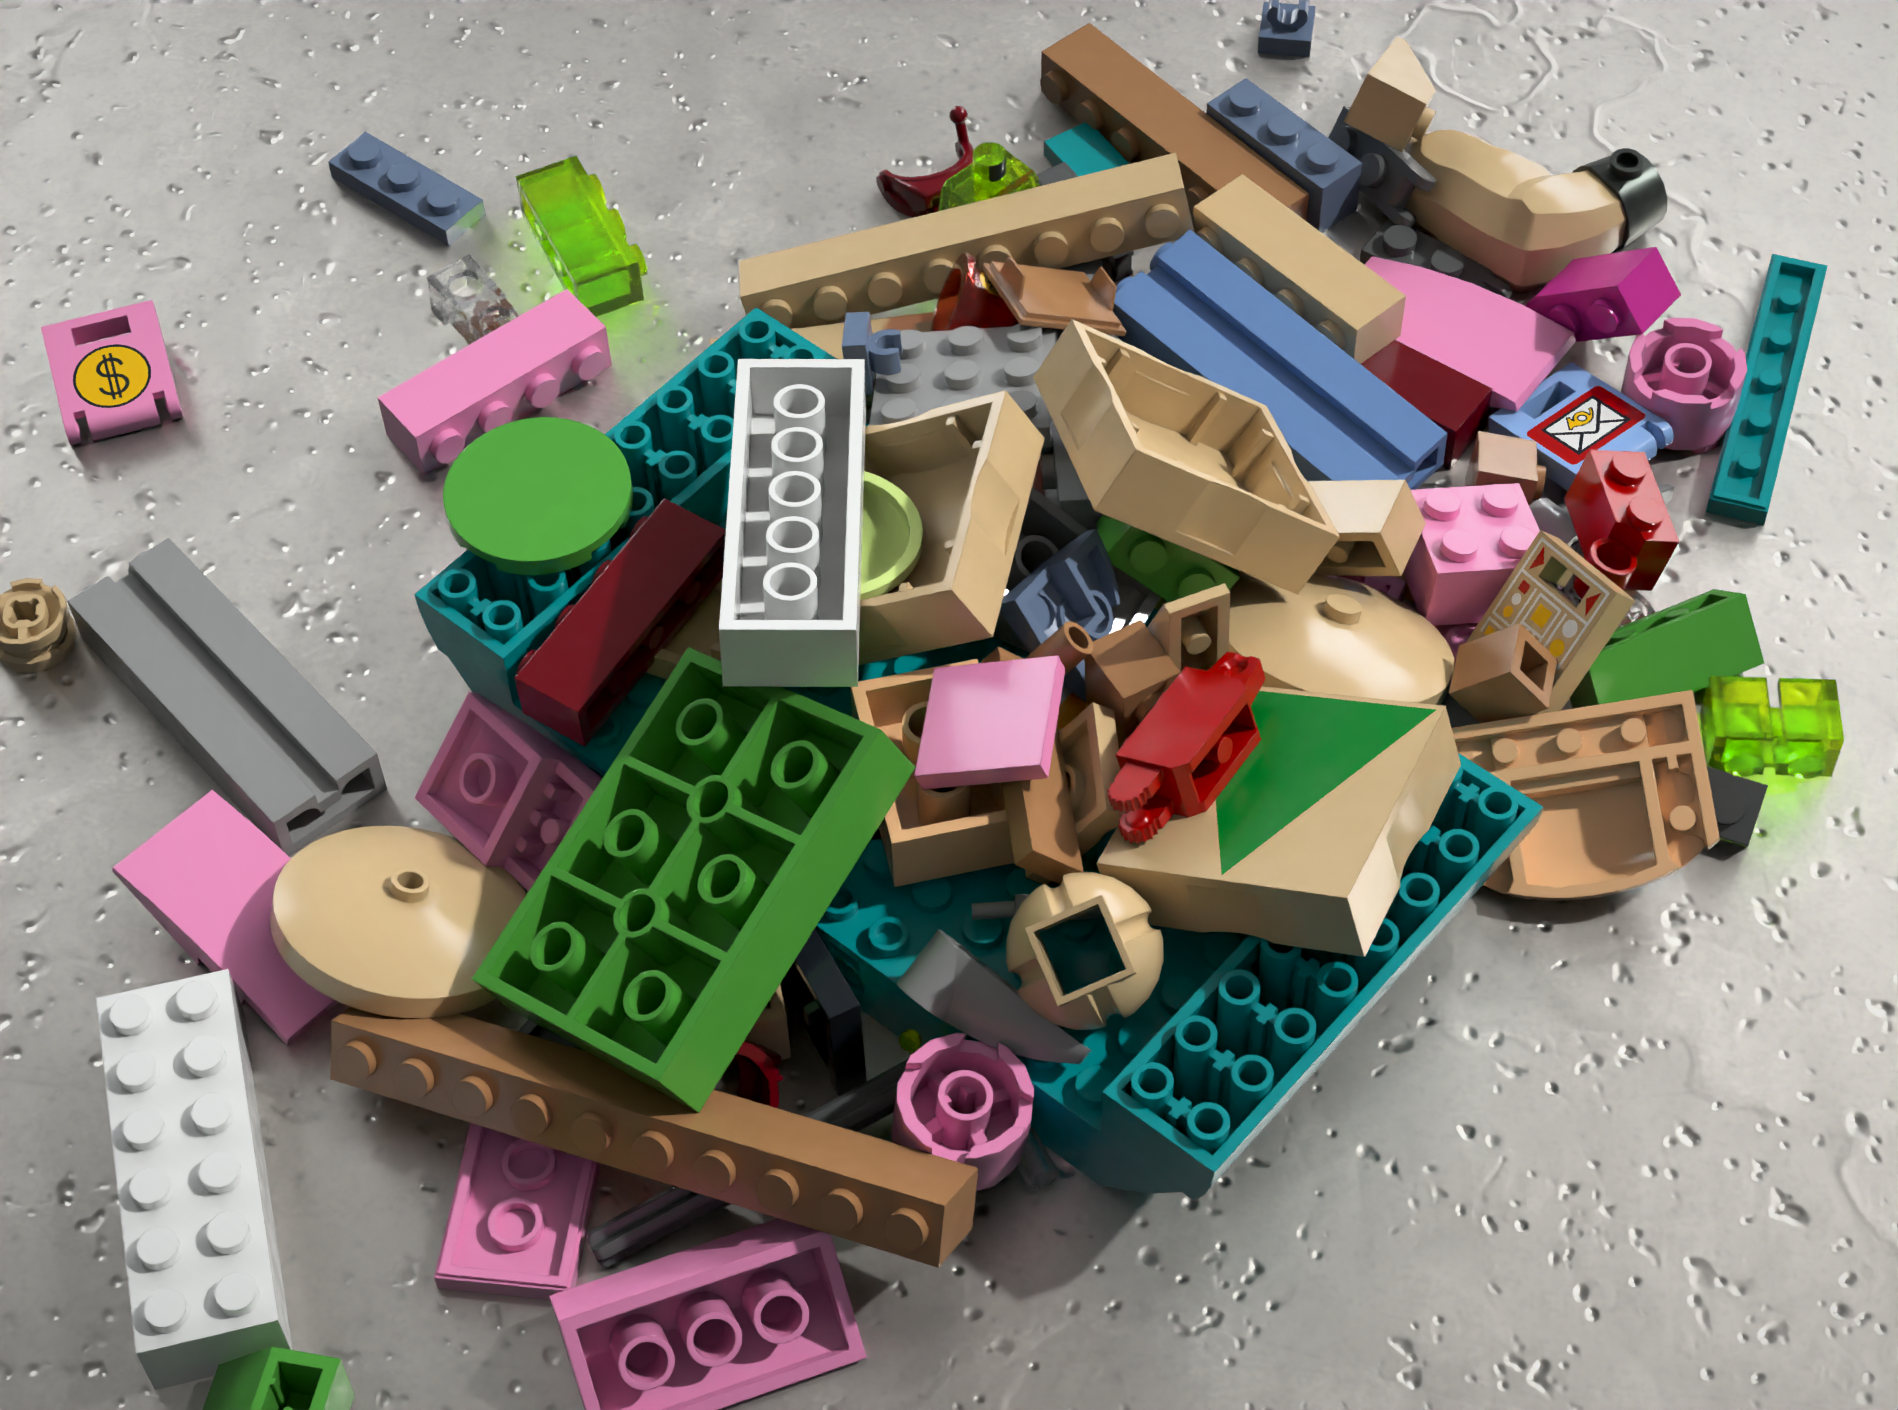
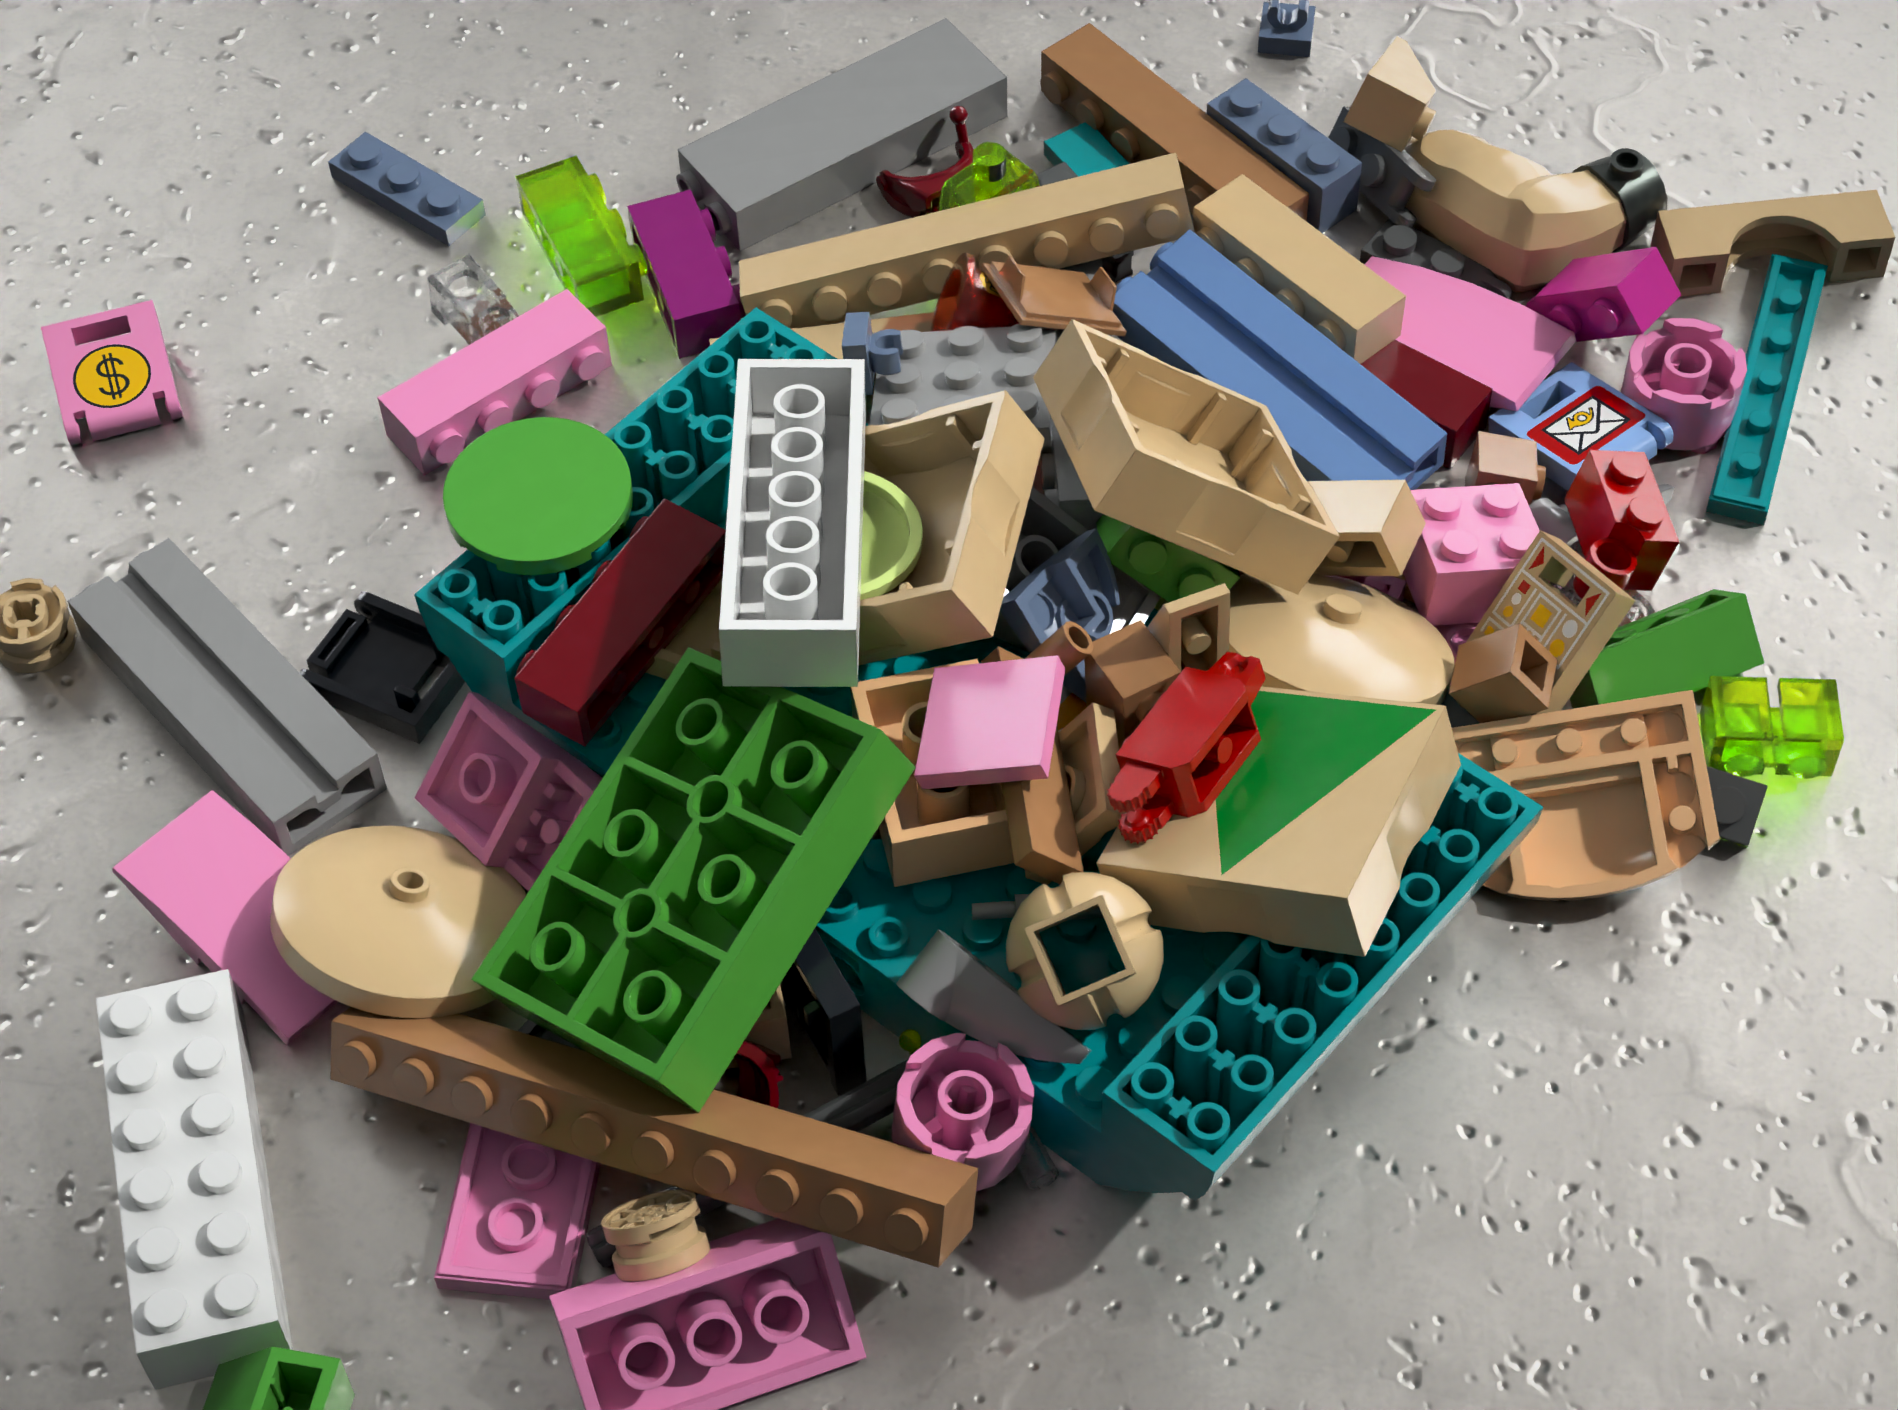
none -> black container [299,591,465,744]
none -> tan wheel [601,1189,711,1281]
none -> magenta brick [627,189,746,359]
none -> light grey brick [676,18,1008,251]
none -> tan arch [1650,190,1896,297]

